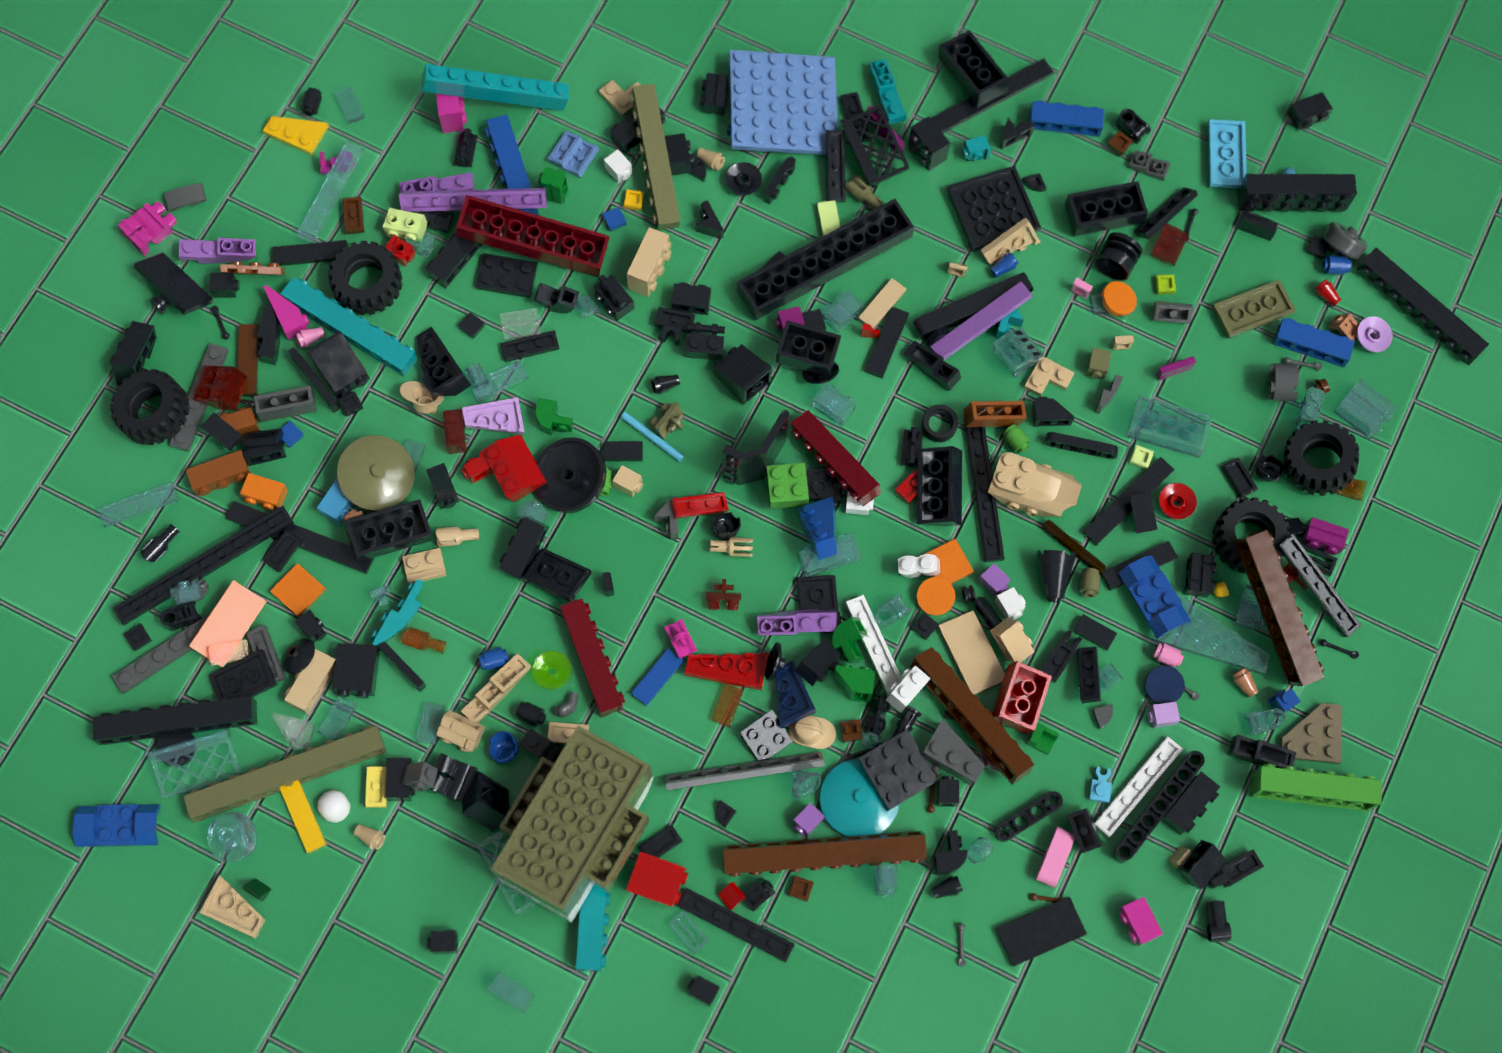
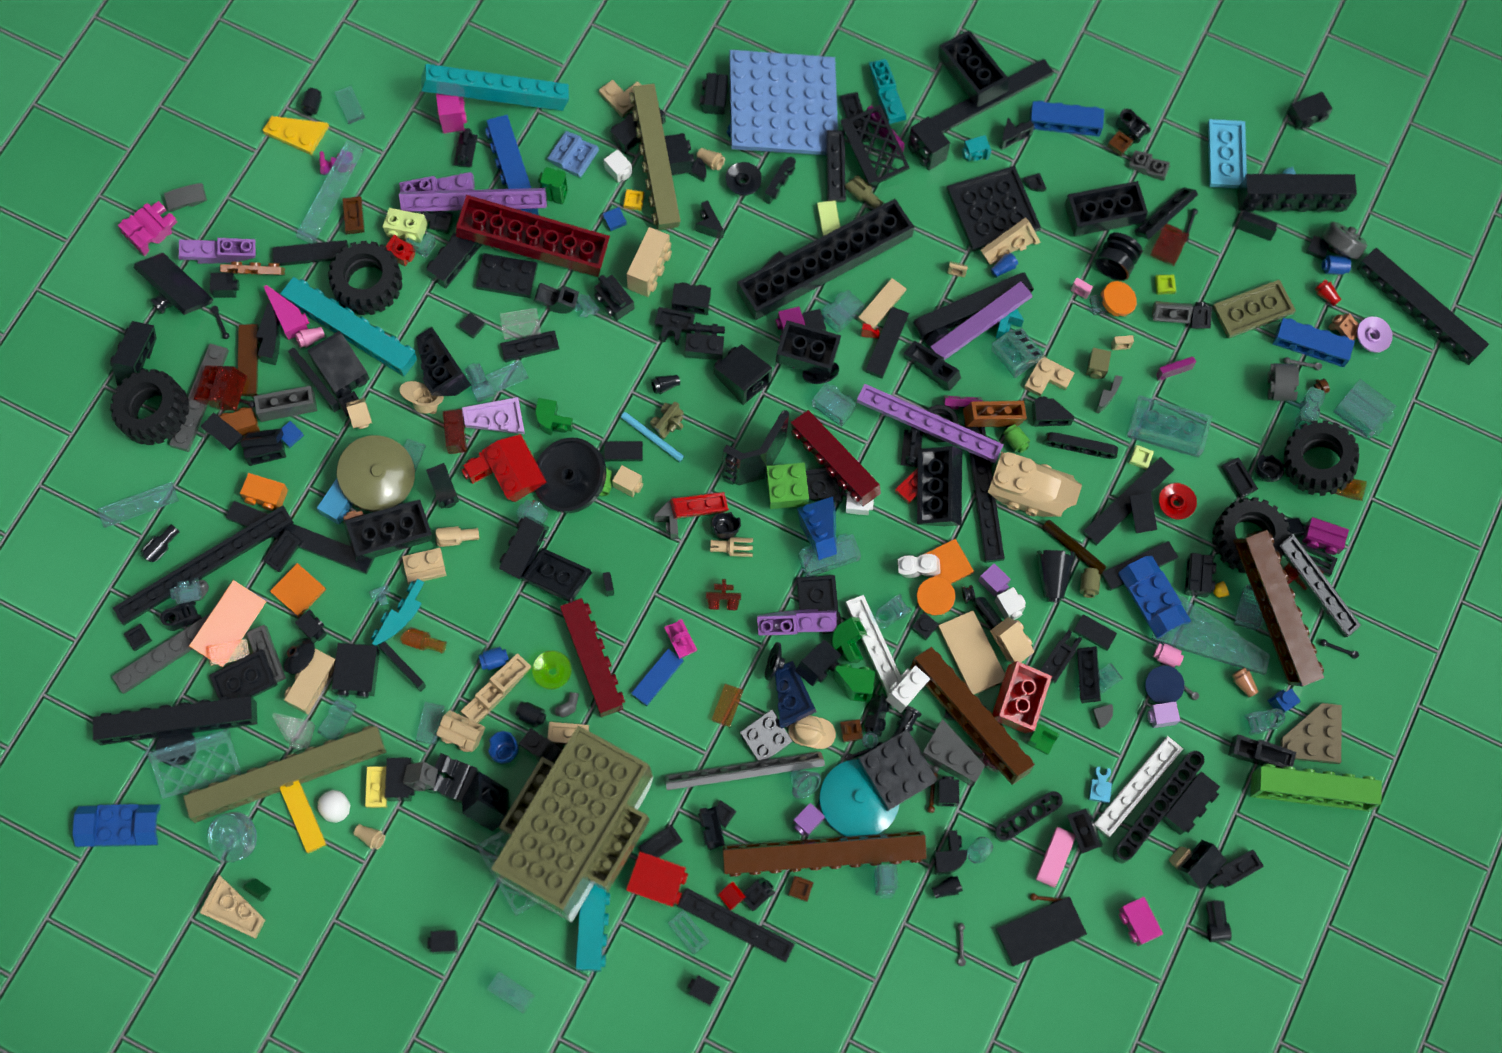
dark orange brick [186,450,251,496] -> none
red wing [685,652,769,691] -> none
none -> tan brick [346,398,372,429]
none -> black hinge [698,806,725,850]
none -> medium lavender plate [857,384,1004,463]
none -> magenta plate [943,395,983,409]
none -> black bracket [1190,302,1212,329]

